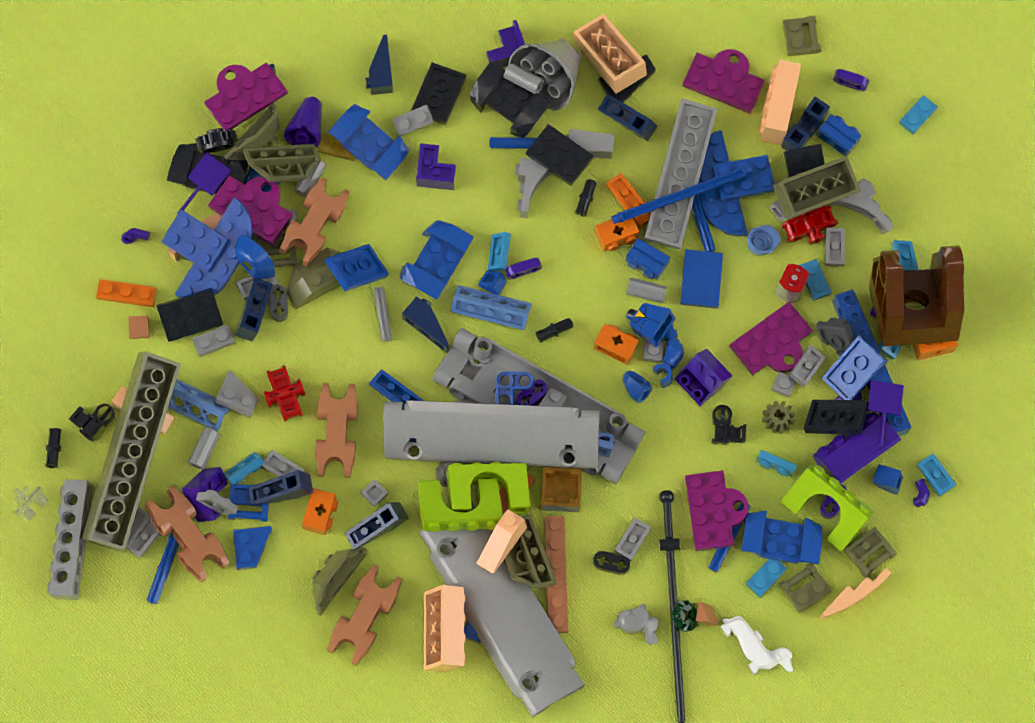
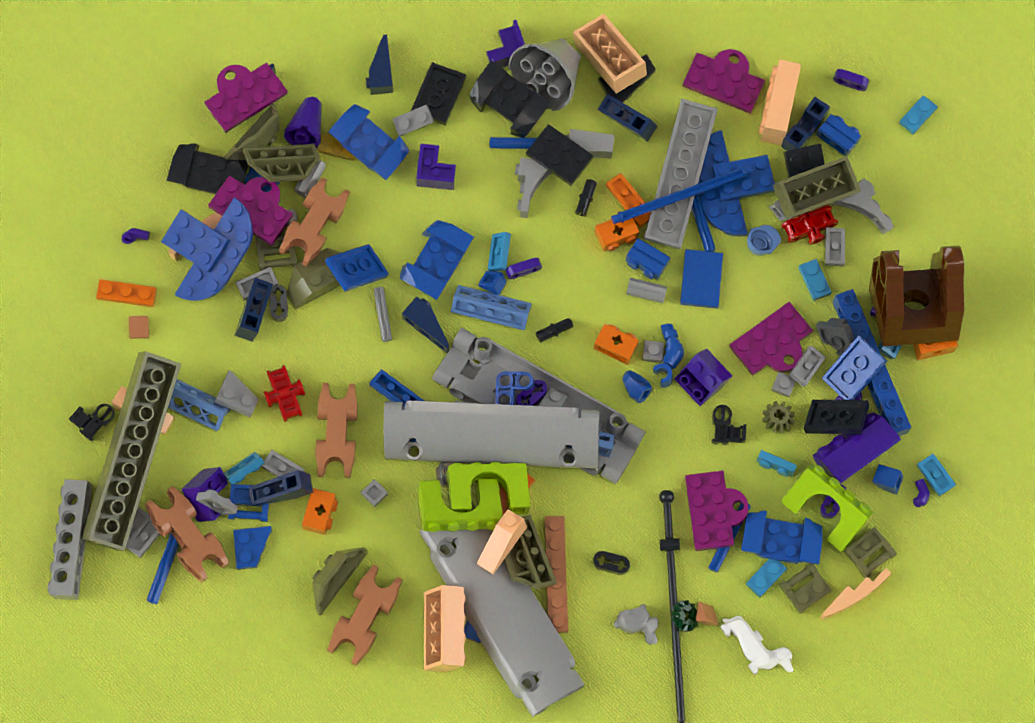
clear hips [13,486,49,521] -> none
black pin [45,428,62,469] -> none
black plate [156,288,223,342] -> none
dark purple piece [177,153,231,215] -> none
light grey axle [188,428,220,470] -> none
light grey plate [192,324,235,357] -> none
black gear [195,128,238,153] -> none
blue piece [235,235,275,279] -> none
slope [345,502,409,549] -> none
light grey axle [504,63,544,94] -> none
pearl gold container [540,467,582,512] -> none
light grey plate [614,518,651,561] -> none
blue torso [626,303,676,347] -> none
red piece [775,264,809,303] -> none
olive plate [783,15,821,56] -> none
dark purple piece [868,380,904,447] -> none
dark azure plate [892,240,919,271] -> none

